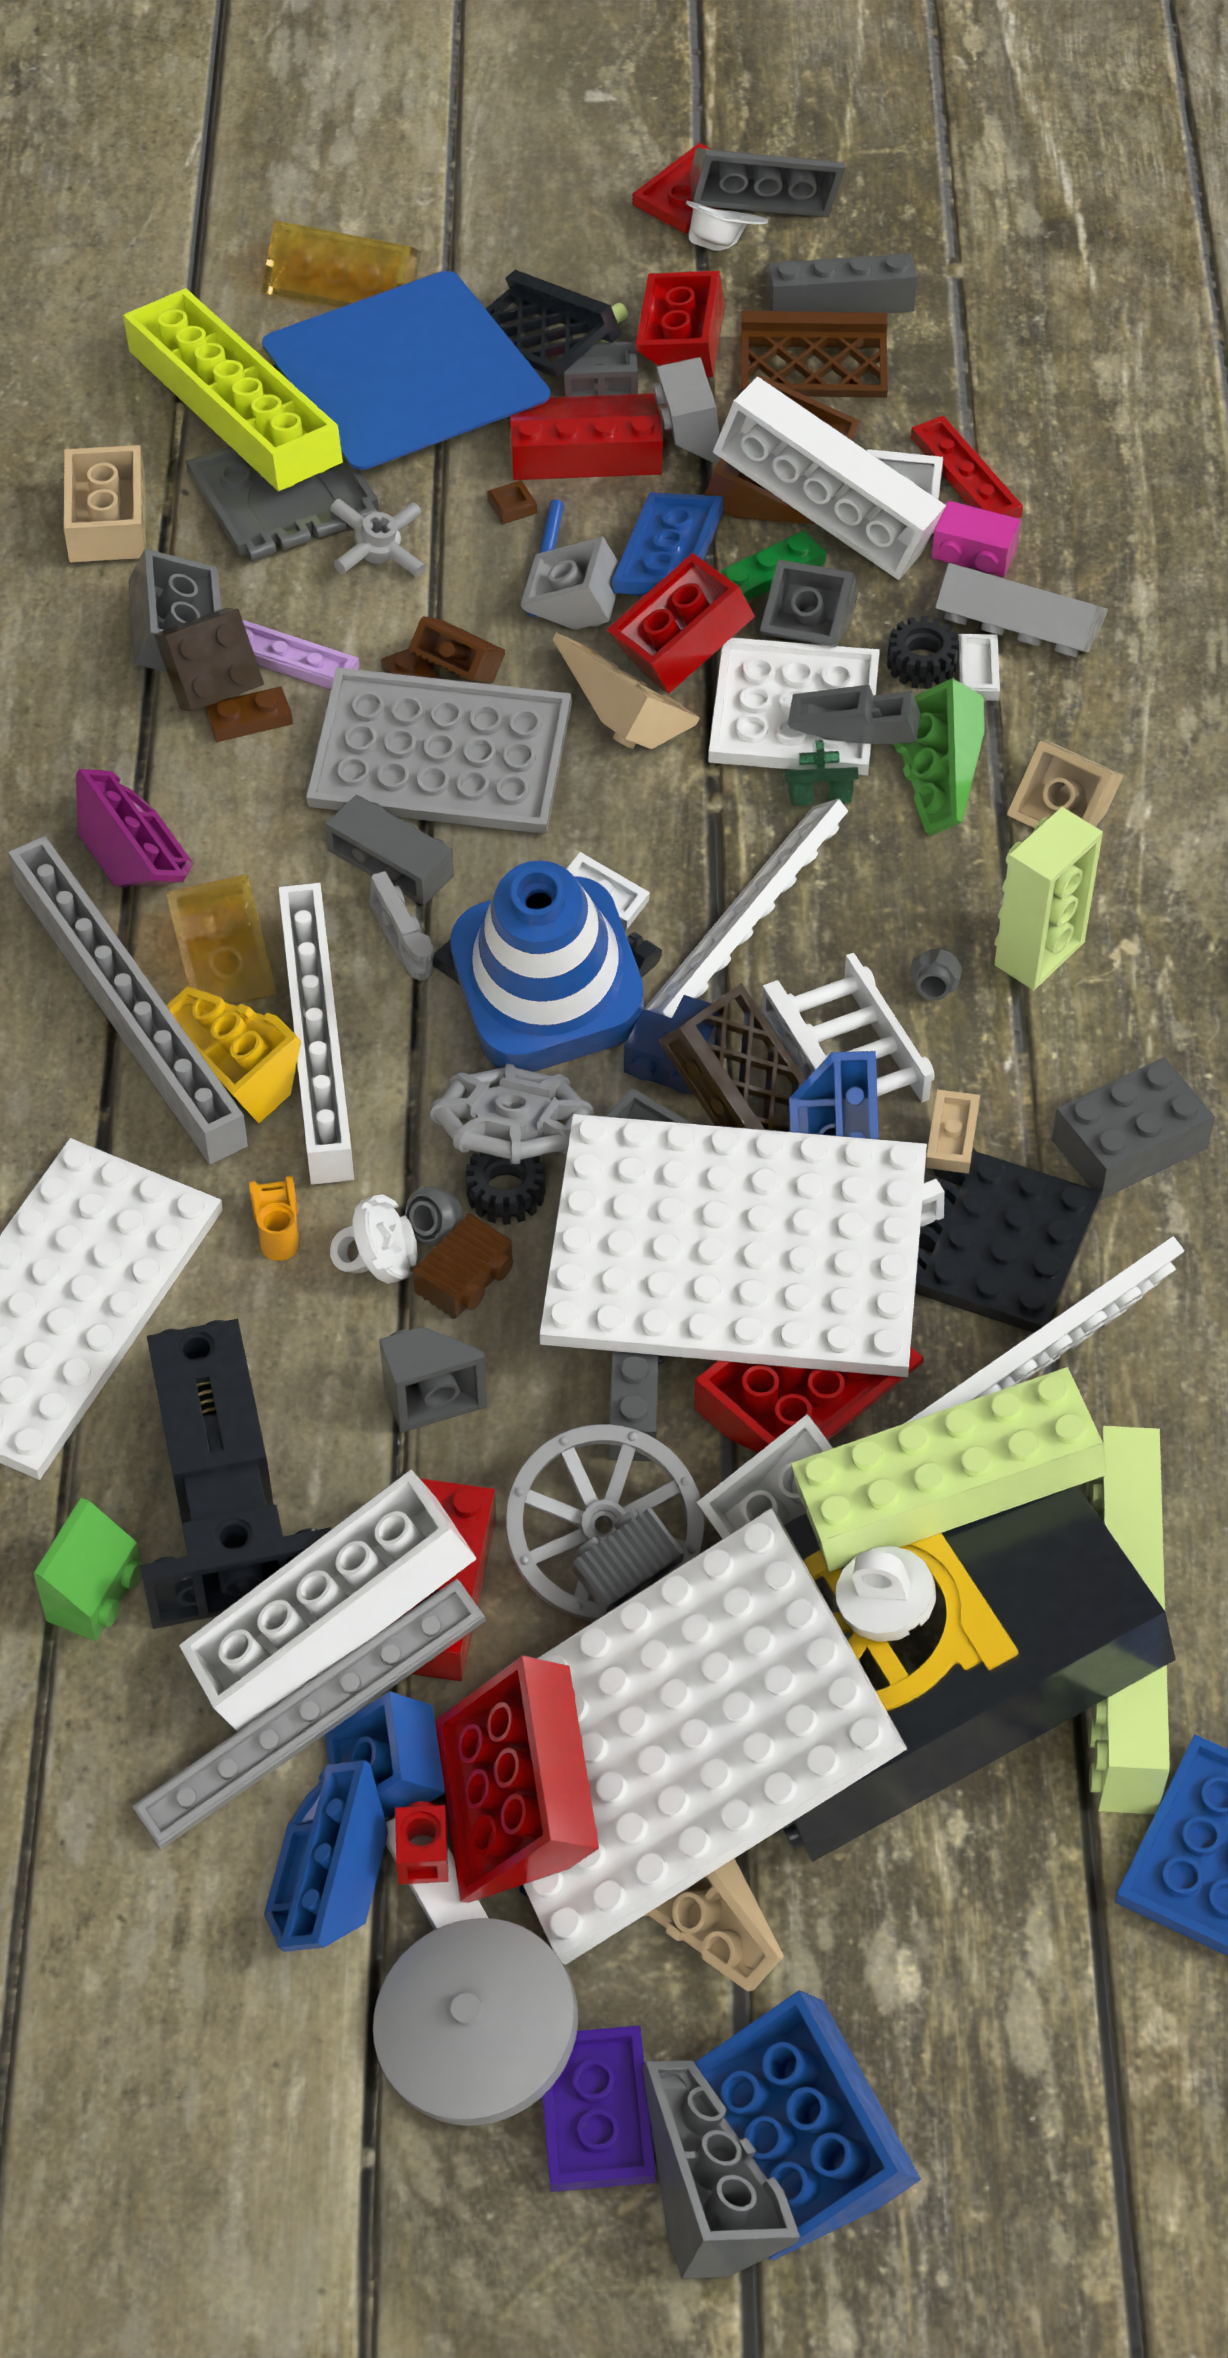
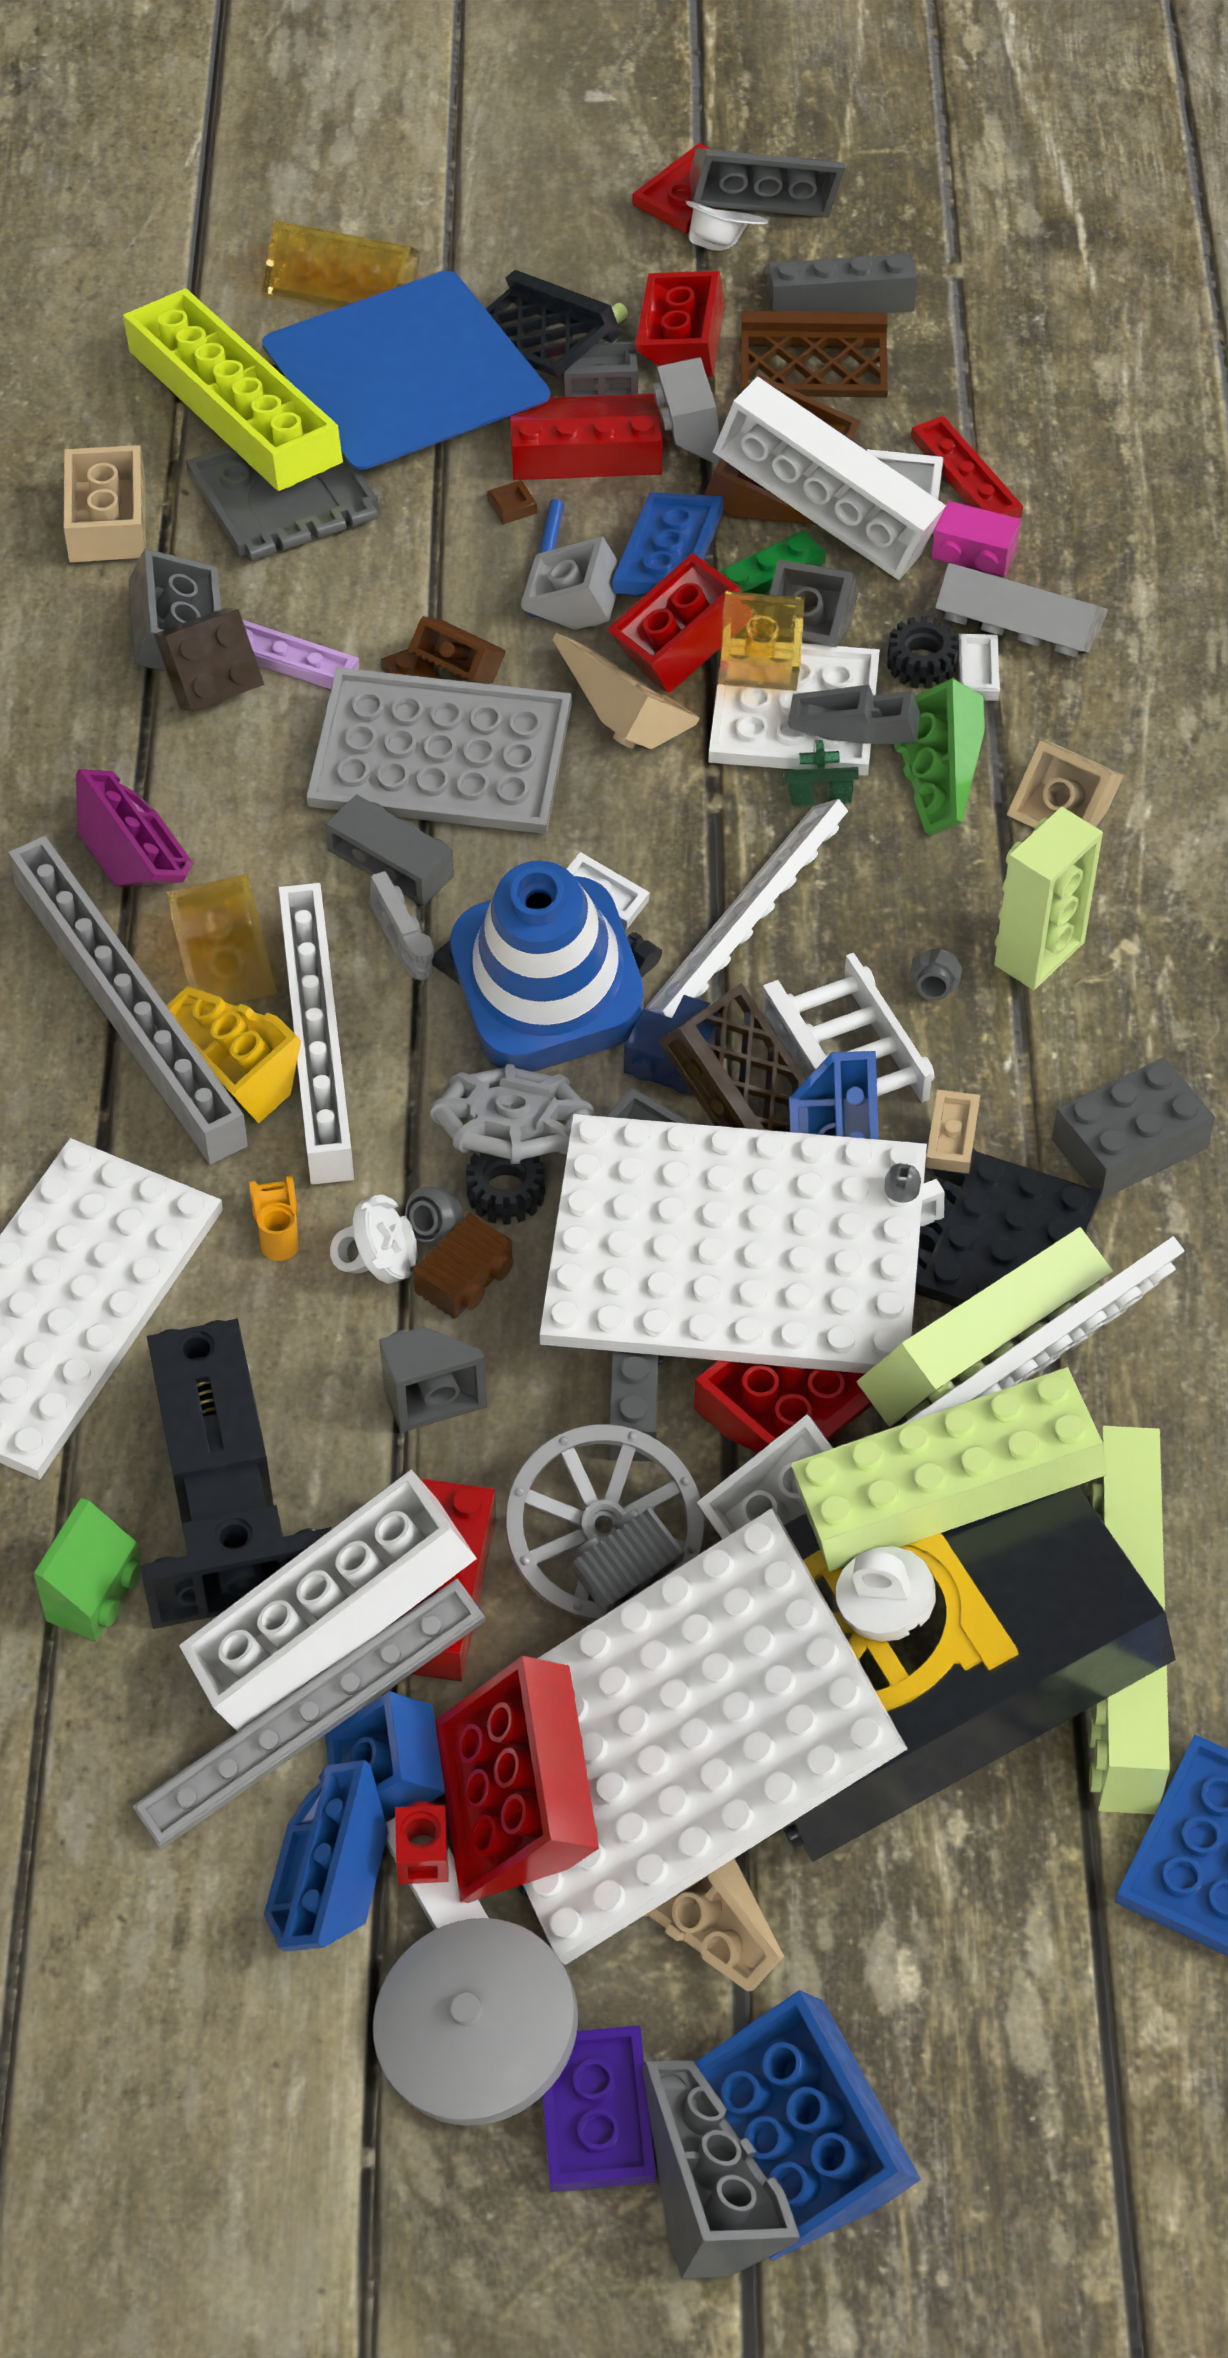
reddish brown plate [205,686,293,742] -> none
light grey bar [330,499,426,577] -> none
none -> clear yellow slope [717,591,804,691]
none -> yellowish green brick [856,1227,1113,1427]
none -> dark grey hinge [884,1163,921,1203]

